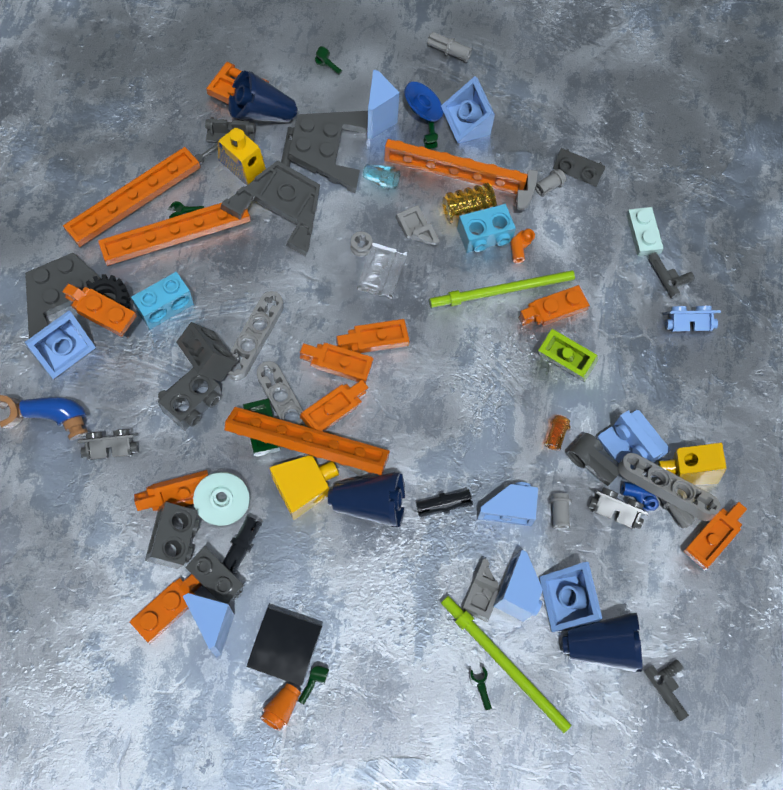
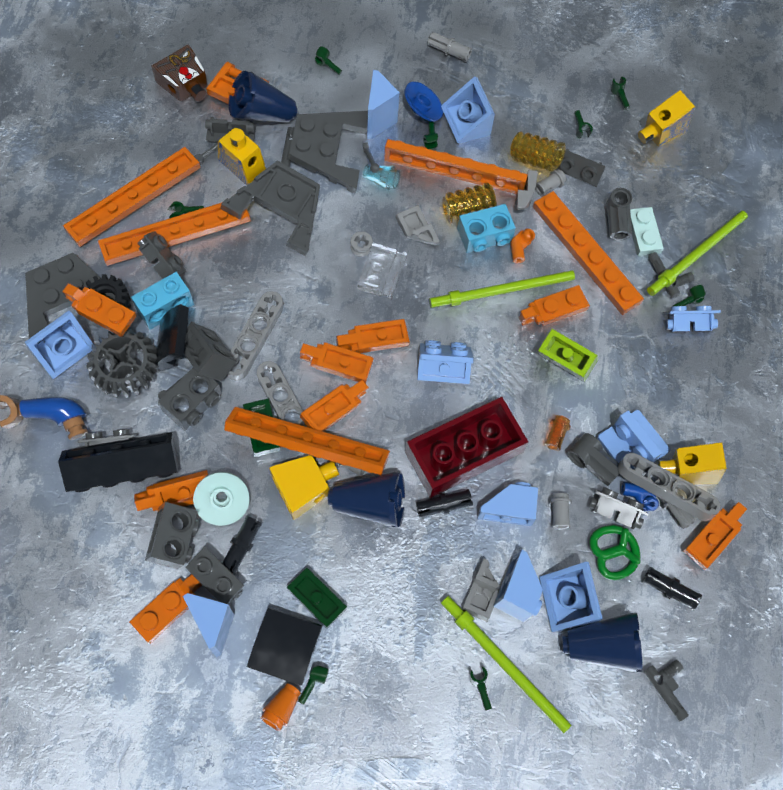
none -> black brick [58,432,178,492]
none -> dark grey gear [86,328,159,398]
none -> dark grey hinge [137,231,187,279]
none -> torso [151,44,208,102]
none -> black slope [155,304,189,372]
none -> dark green plate [286,568,347,629]
none -> dark grey hinge [362,142,380,173]
none -> dark red brick [405,397,529,498]
none -> light blue bracket [417,340,474,384]
none -> clear yellow piece [510,131,566,171]
none -> orange plate [533,191,644,315]
none -> dark green hand [574,110,593,138]
none -> green piece [589,525,641,581]
none -> dark grey piece [604,187,632,241]
none -> dark green hand [611,76,630,110]
none -> yellow torso [638,90,695,146]
none -> black pin [642,567,702,610]
none -> lime bar [647,211,748,296]
none -> dark green hand [673,285,706,307]

